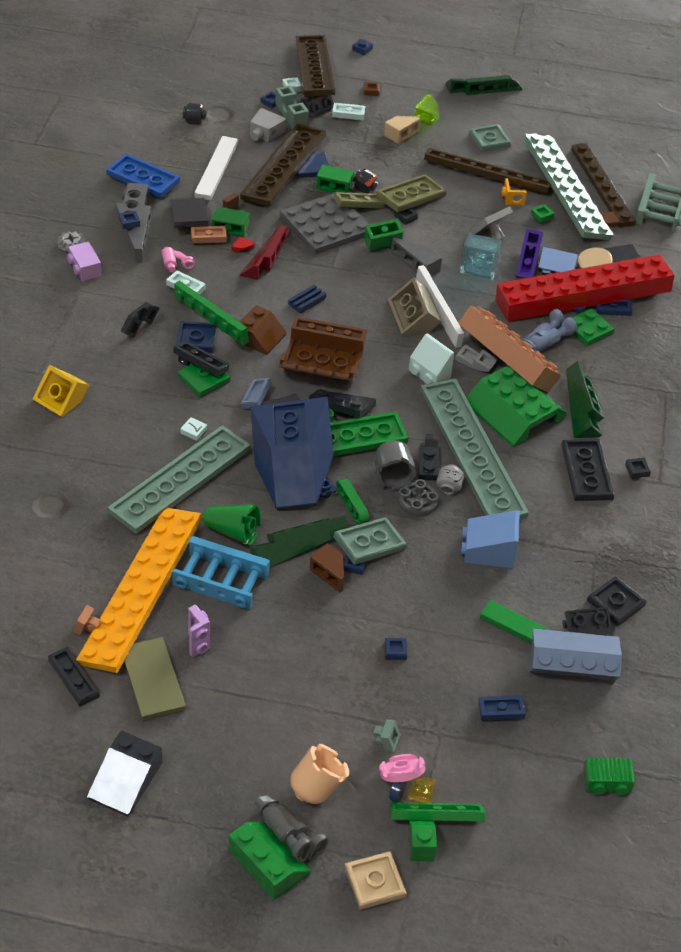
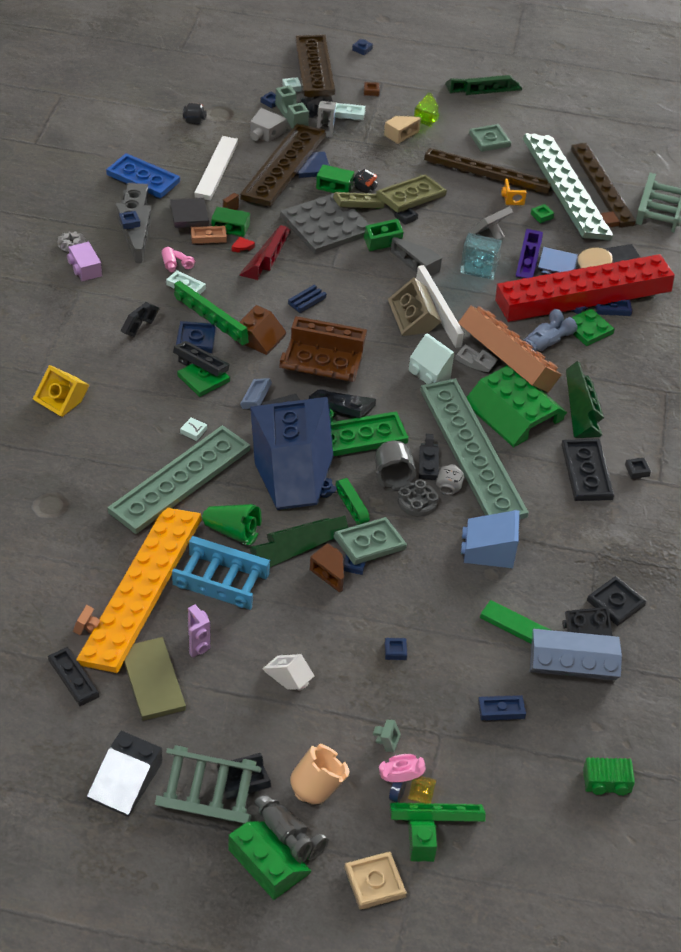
none -> sand green fence [155,745,261,823]
none -> black bracket [217,753,271,800]
none -> white slope [263,654,314,690]
none -> light grey torso [317,101,336,137]

